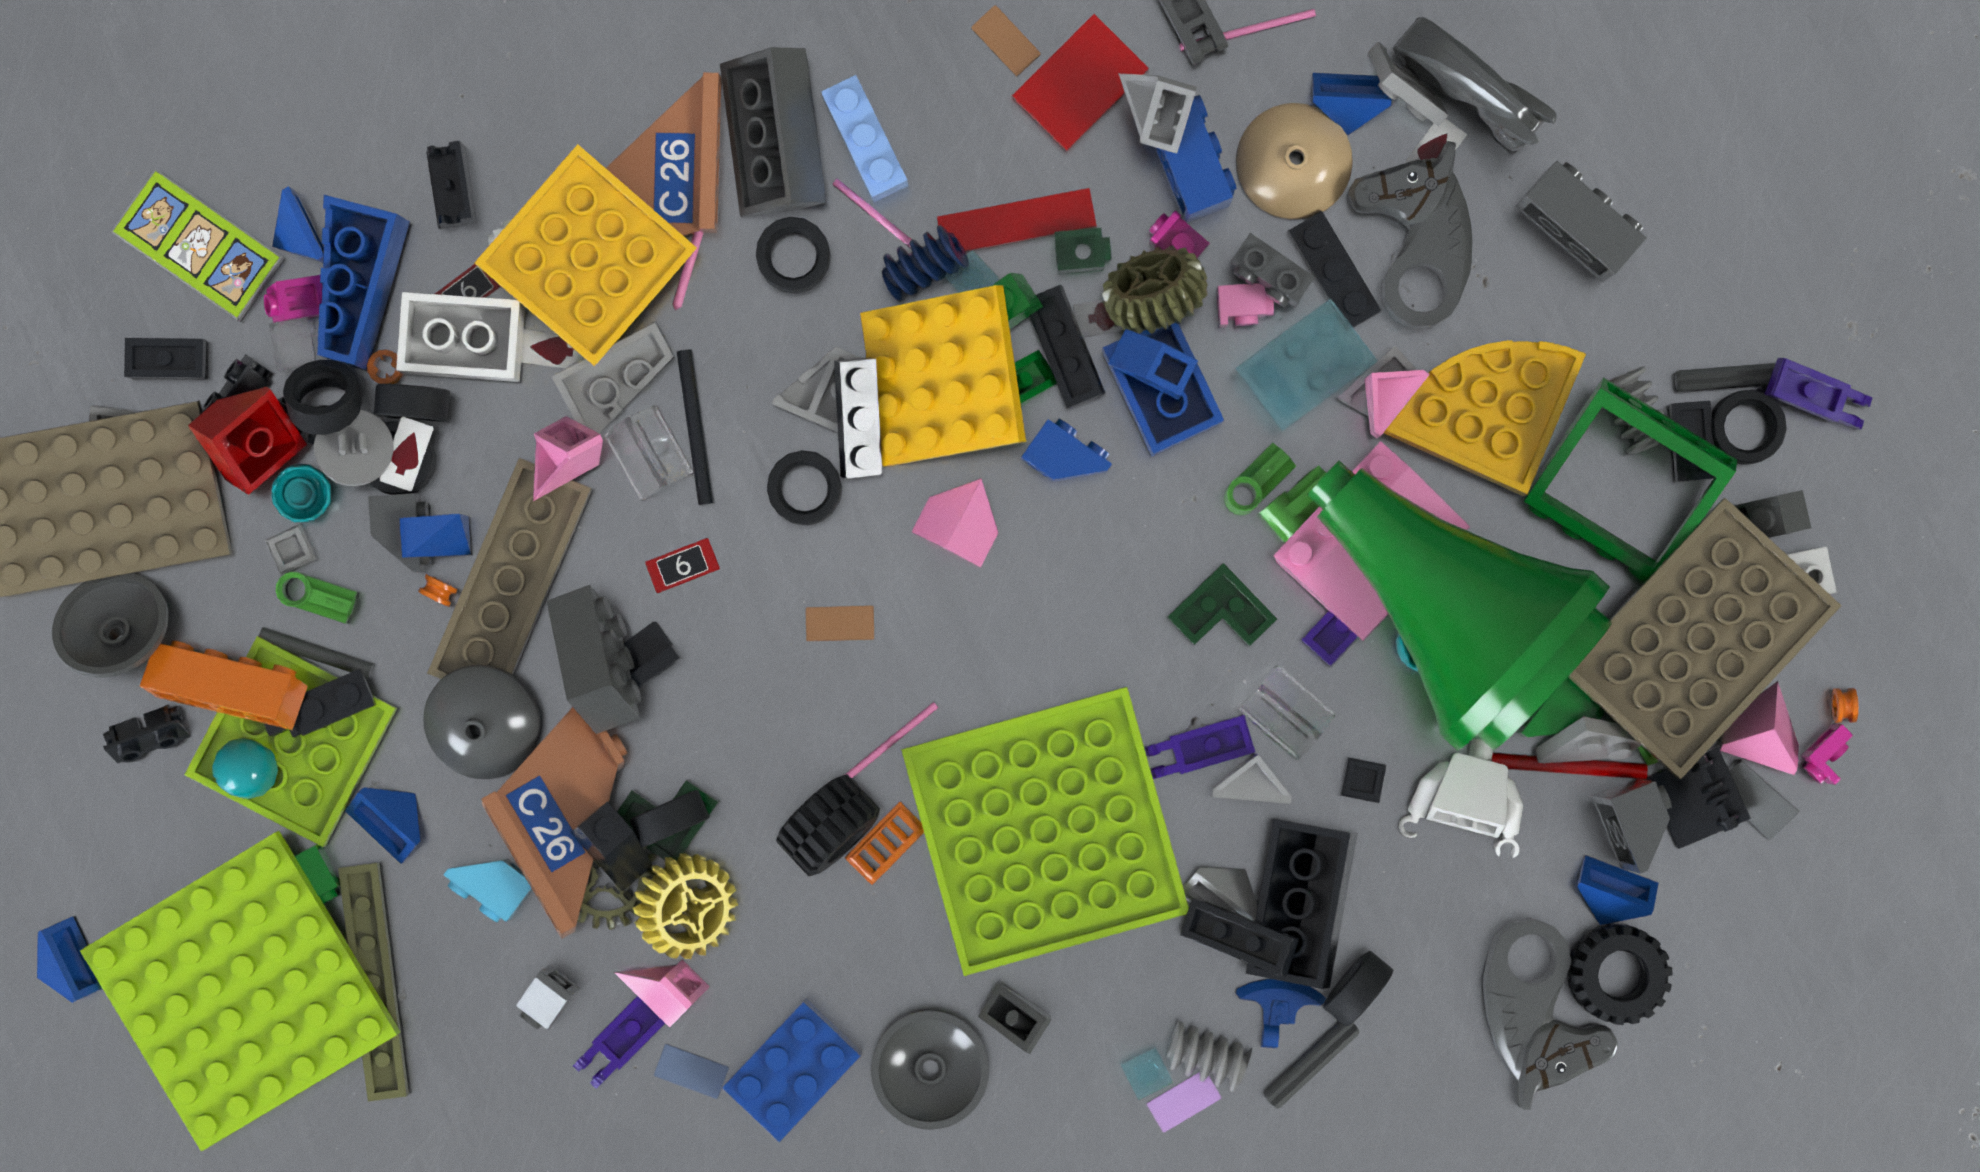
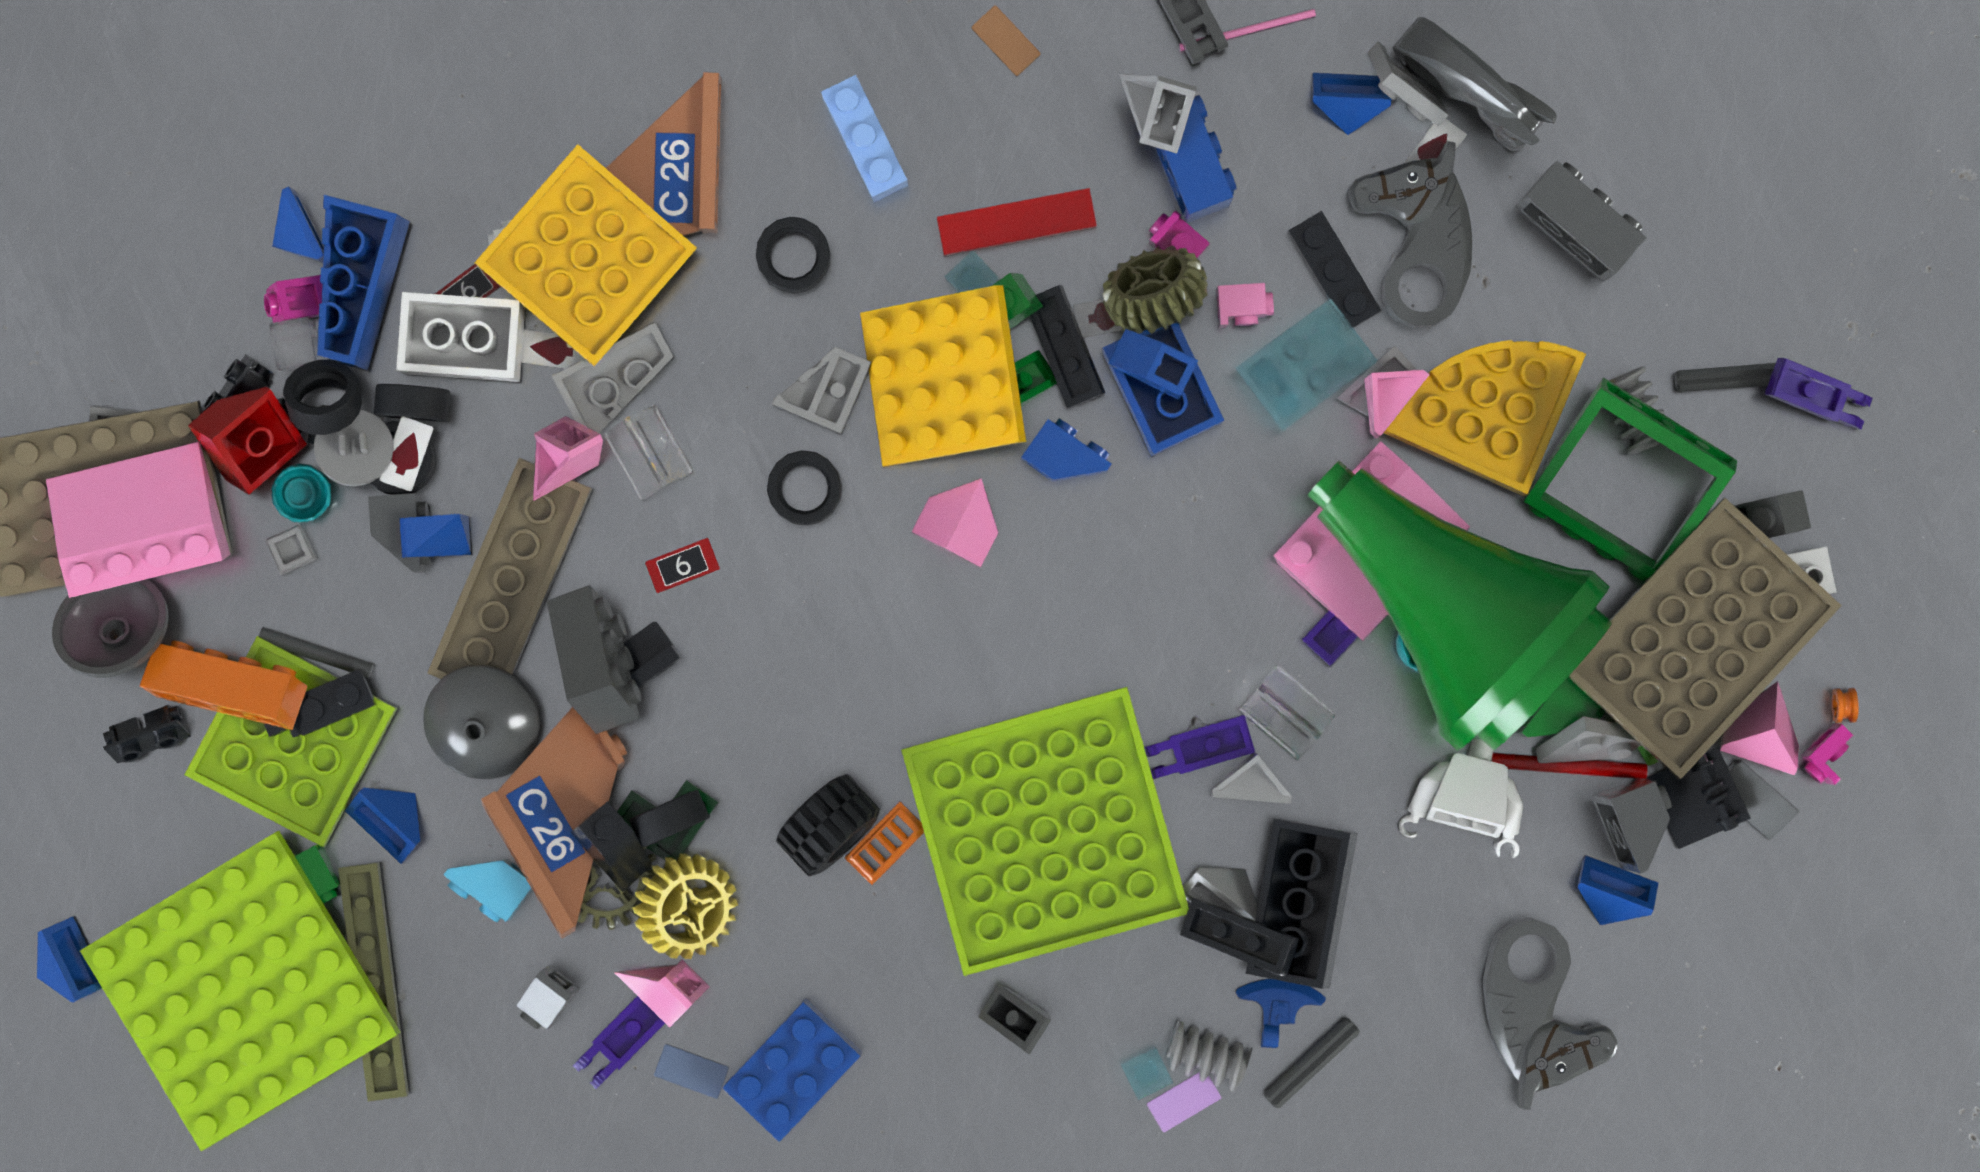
tile [111,168,285,321] -> none
black plate [124,338,206,379] -> none
teal hair [212,738,278,799] -> none
bright green piece [275,572,357,624] -> none
orange bush [367,349,403,384] -> none
orange bush [418,574,458,607] -> none
black hinge [426,140,477,229] -> none
bright pink axle [672,231,703,311] -> none
black bar [677,349,714,505] -> none
dark grey slope [720,47,826,217] -> none
medium nougat sticker [806,606,874,641] -> none
bright pink axle [833,179,912,248] -> none
plate [834,357,882,479] -> none
bright pink axle [844,702,939,778] -> none
dark grey dish [871,1011,989,1130] -> none
dark blue piece [882,225,969,302] -> none
red tile [1012,14,1149,152] -> none
clear green brick [1054,228,1111,275] -> none
dark green plate [1167,563,1277,646] -> none
bright green piece [1224,443,1296,515] -> none
dark grey plate [1230,233,1315,307] -> none
tan dish [1236,103,1353,220] -> none
bright green piece [1259,465,1326,543] -> none
black tyre [1323,951,1394,1026] -> none
black tile [1340,757,1387,803] -> none
black tyre [1568,923,1673,1025] -> none
black plate [1669,401,1714,482] -> none
black tyre [1711,389,1787,465] -> none
none -> bright pink slope [46,442,231,598]

